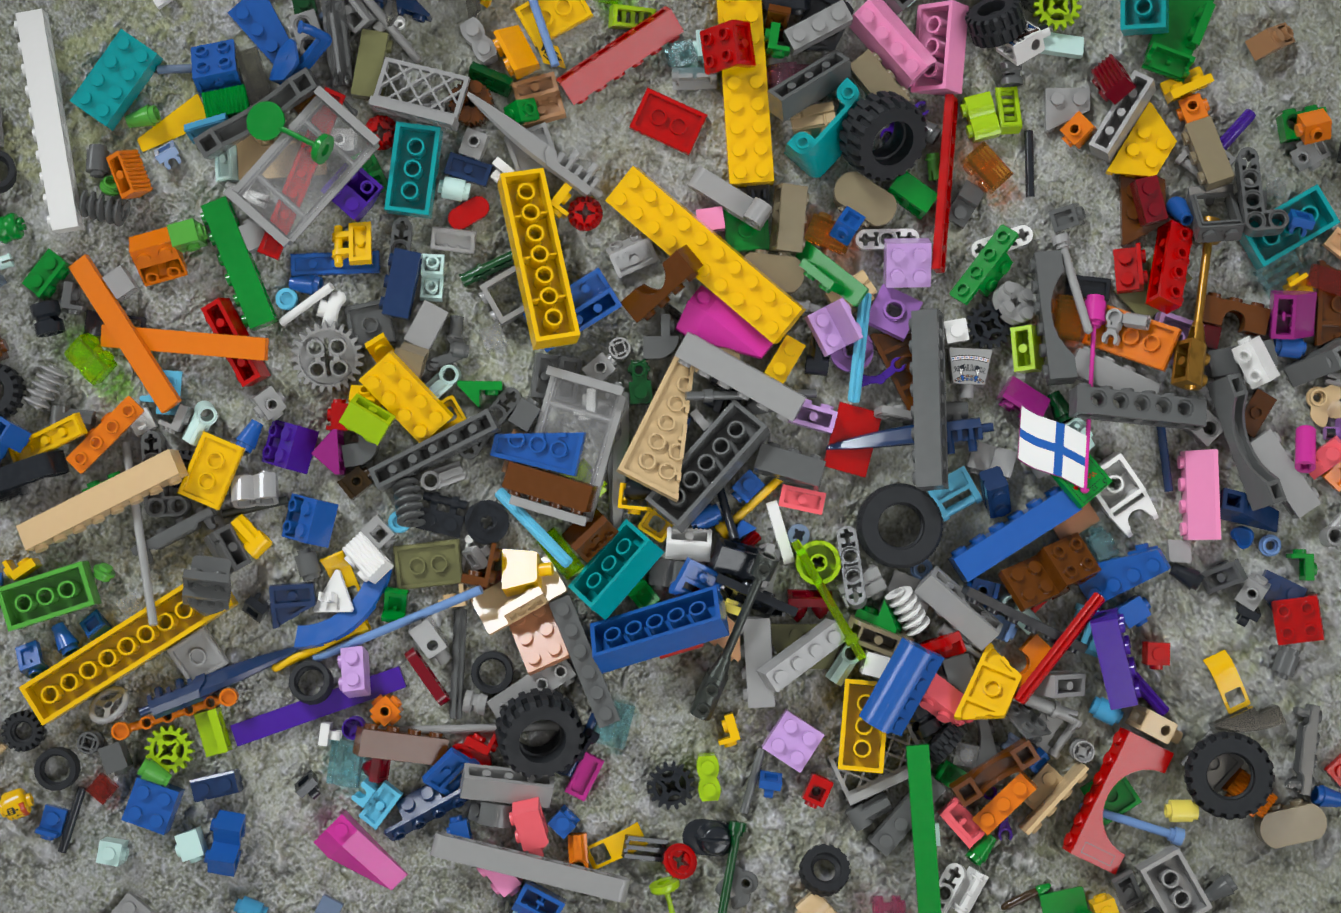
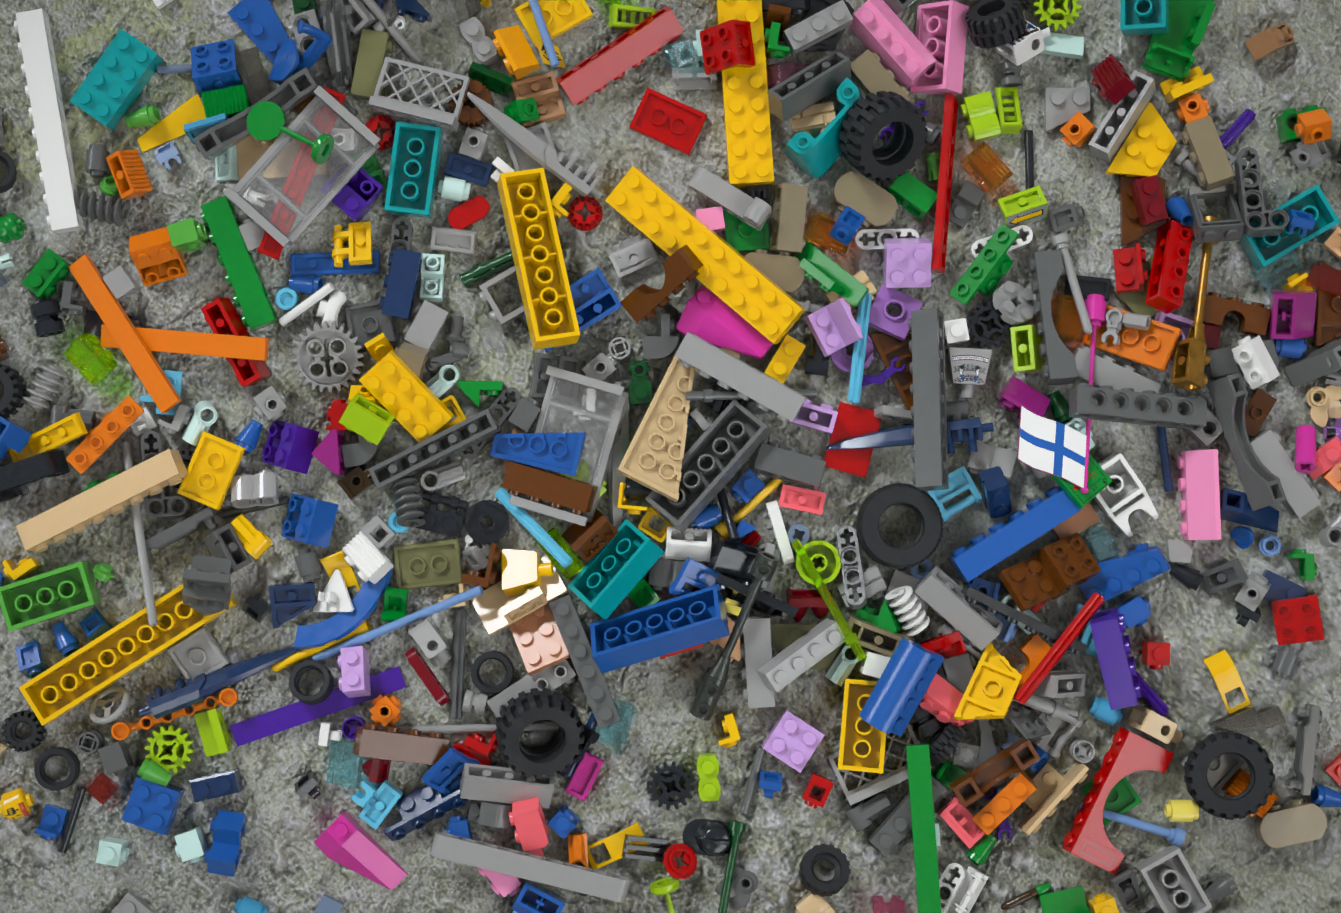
none -> lime panel [998,185,1048,229]

